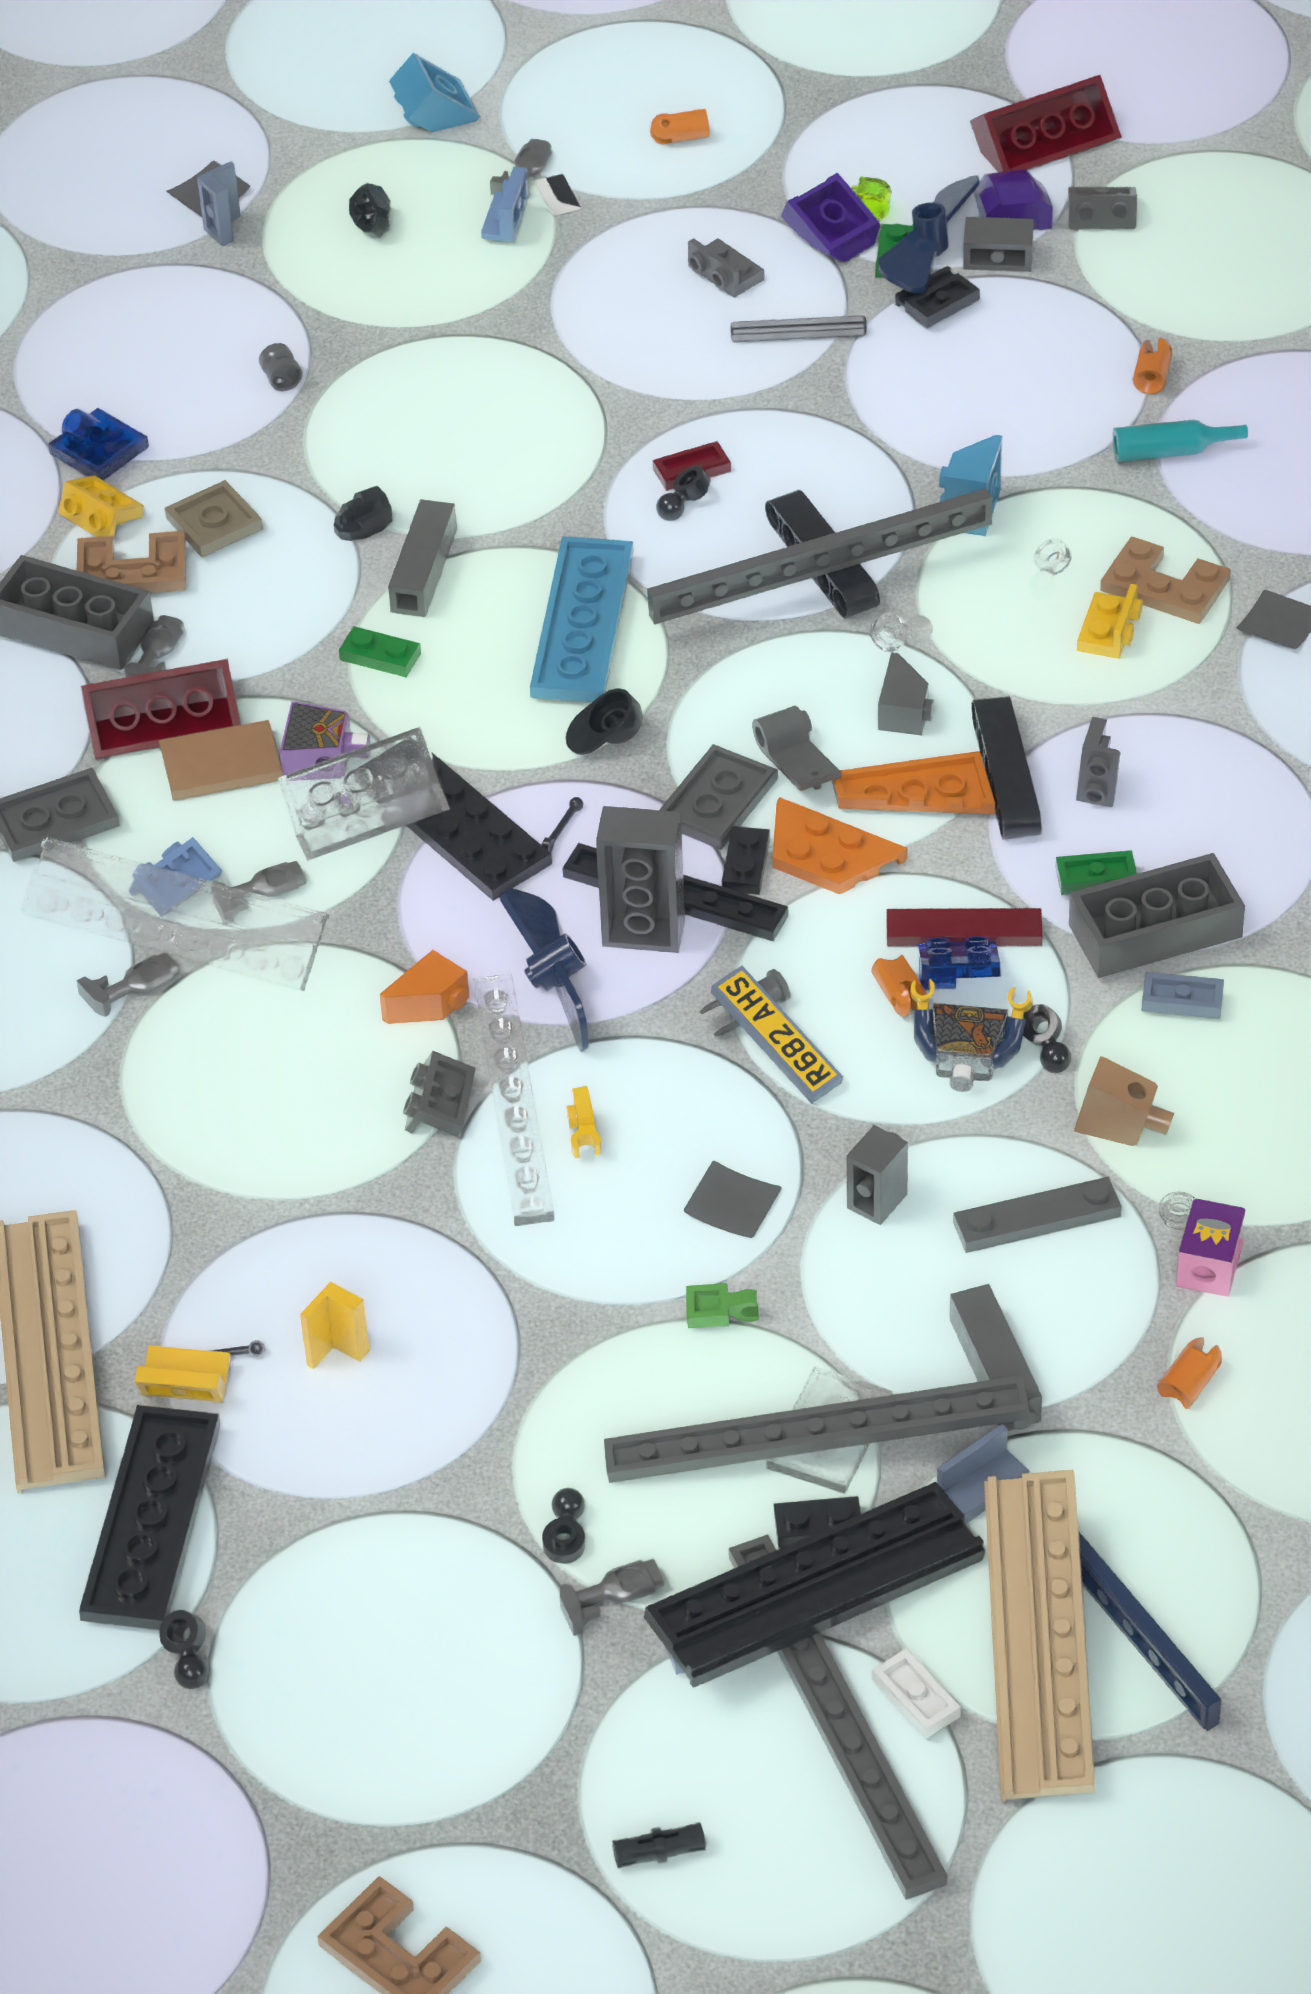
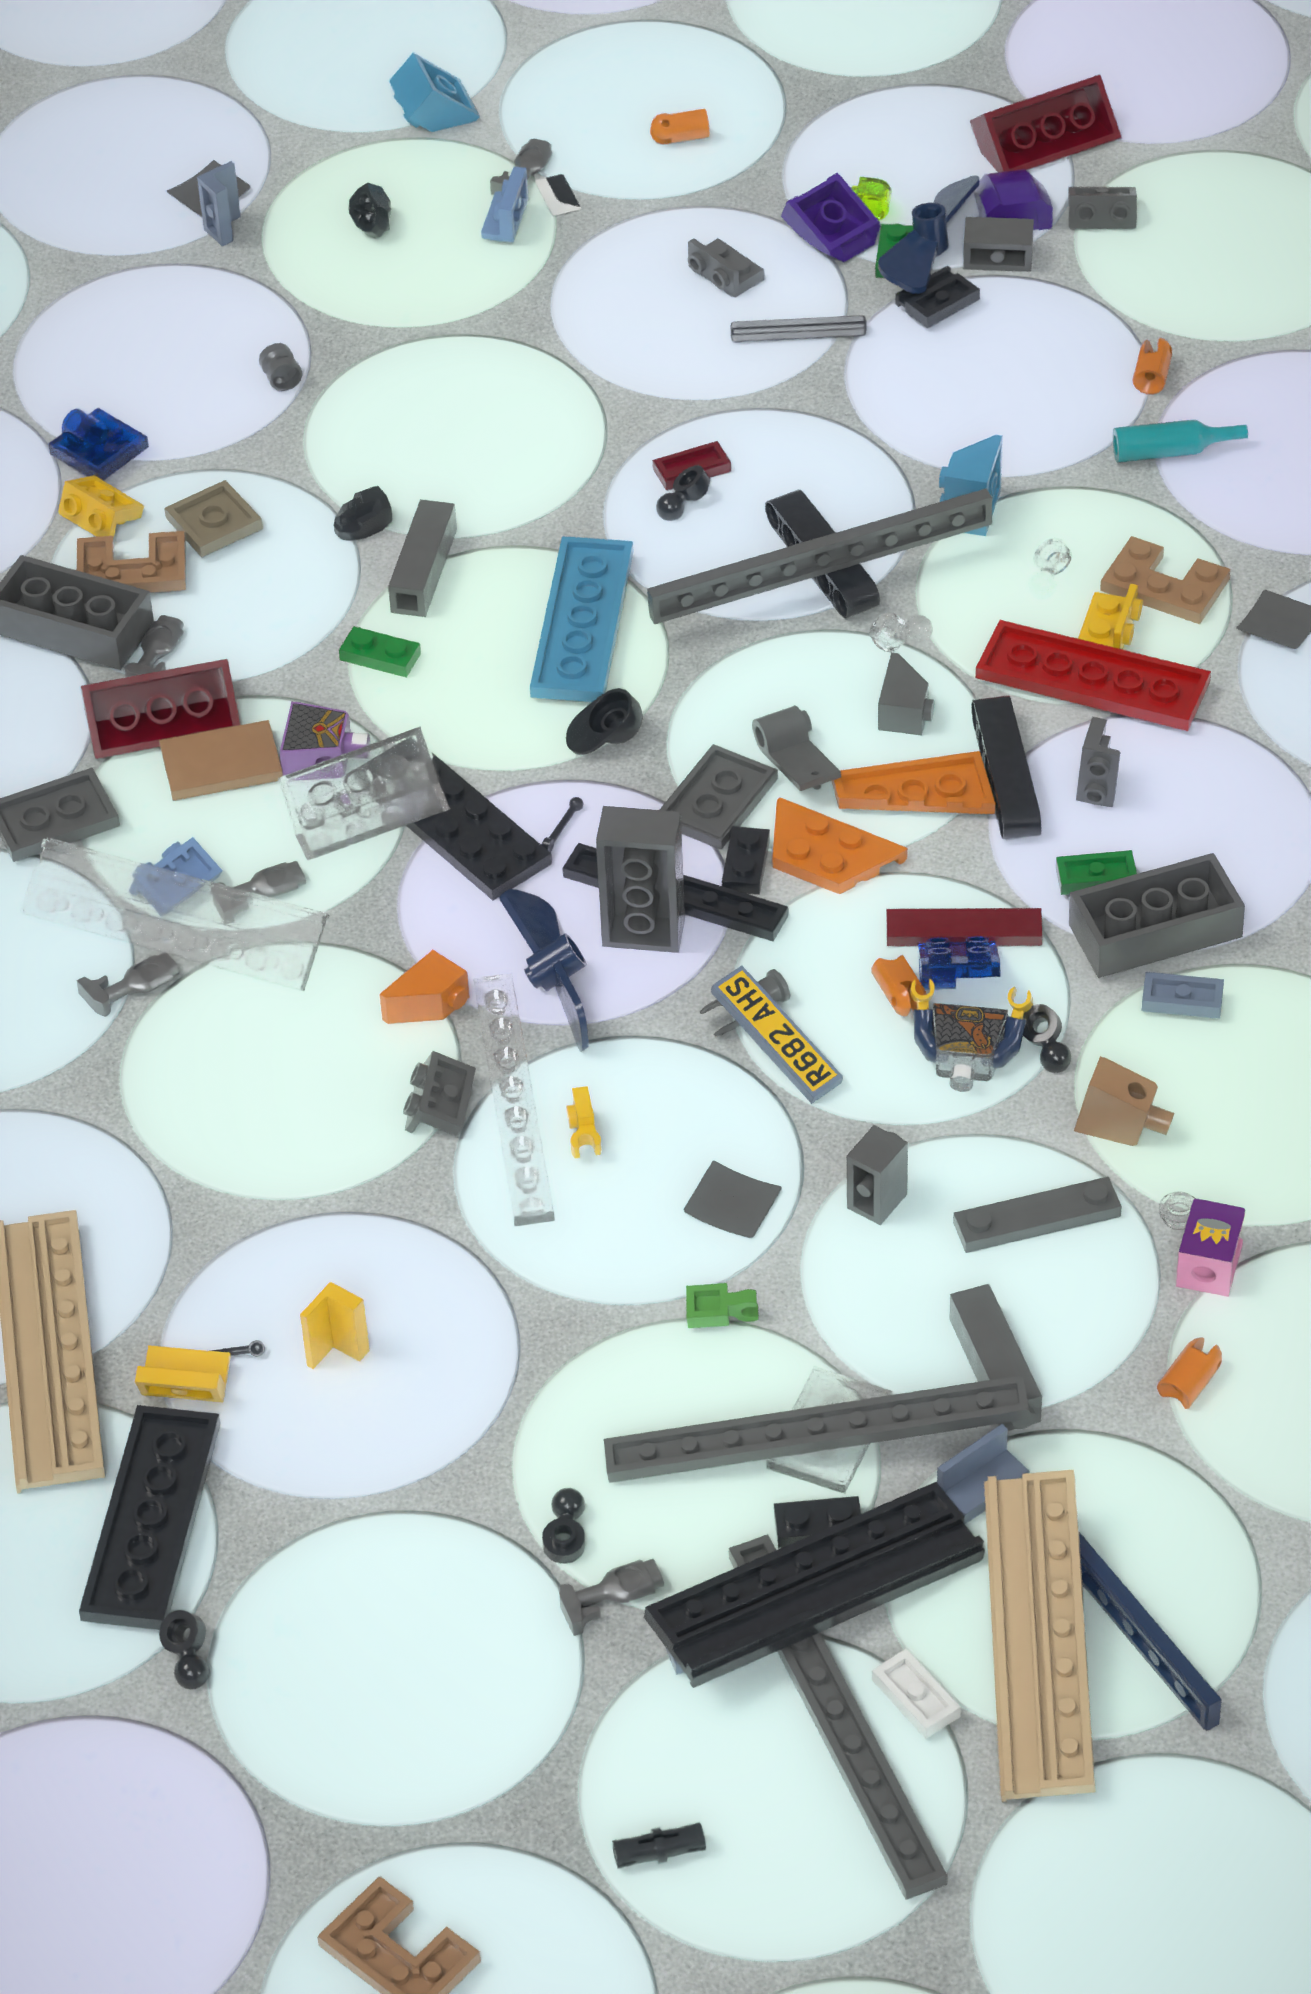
none -> red plate [975,619,1211,731]

